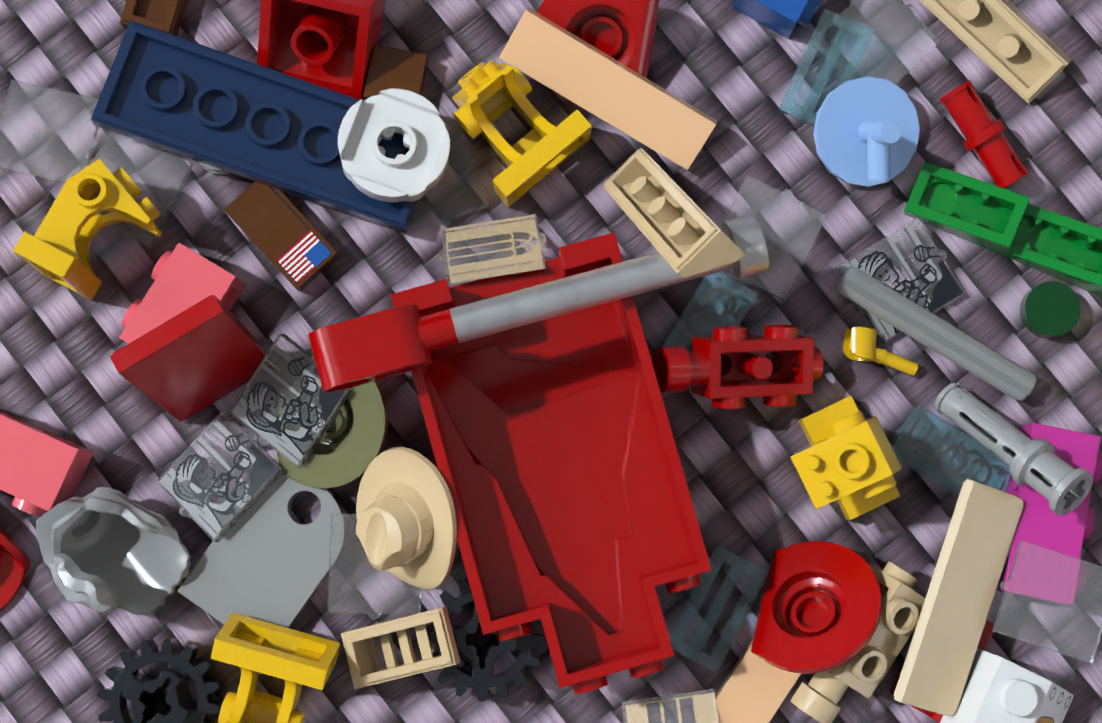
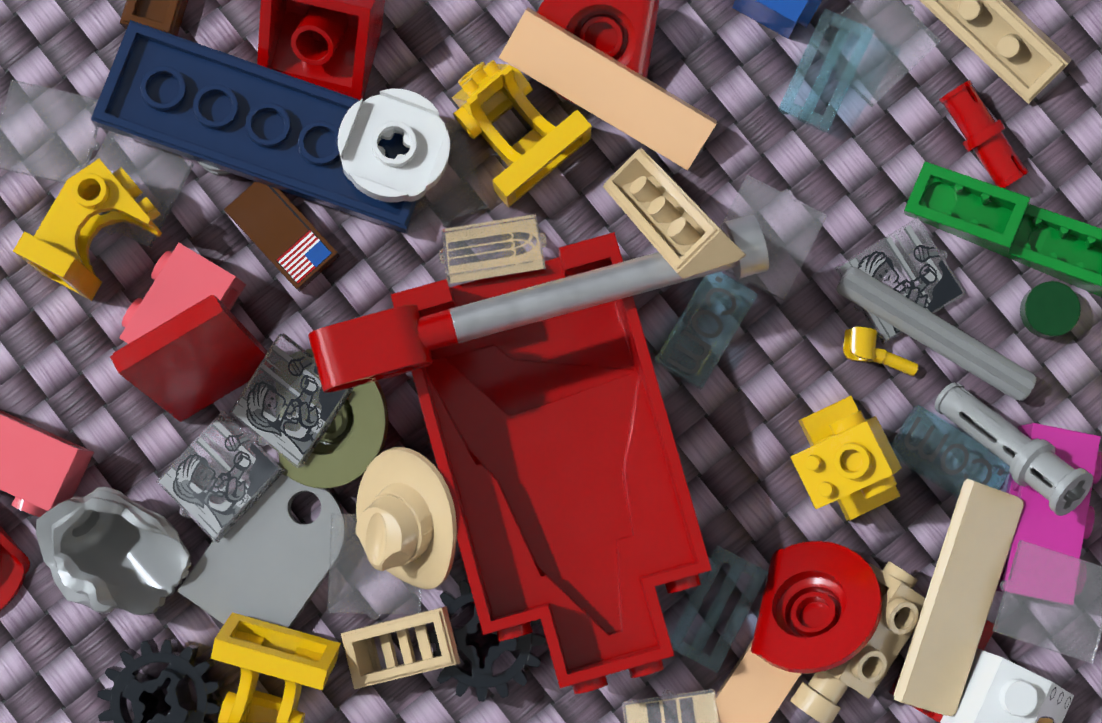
reddish brown tile [363,45,429,100] -> none
red brick [652,324,824,409] -> none
light blue shield [813,76,920,187] -> none

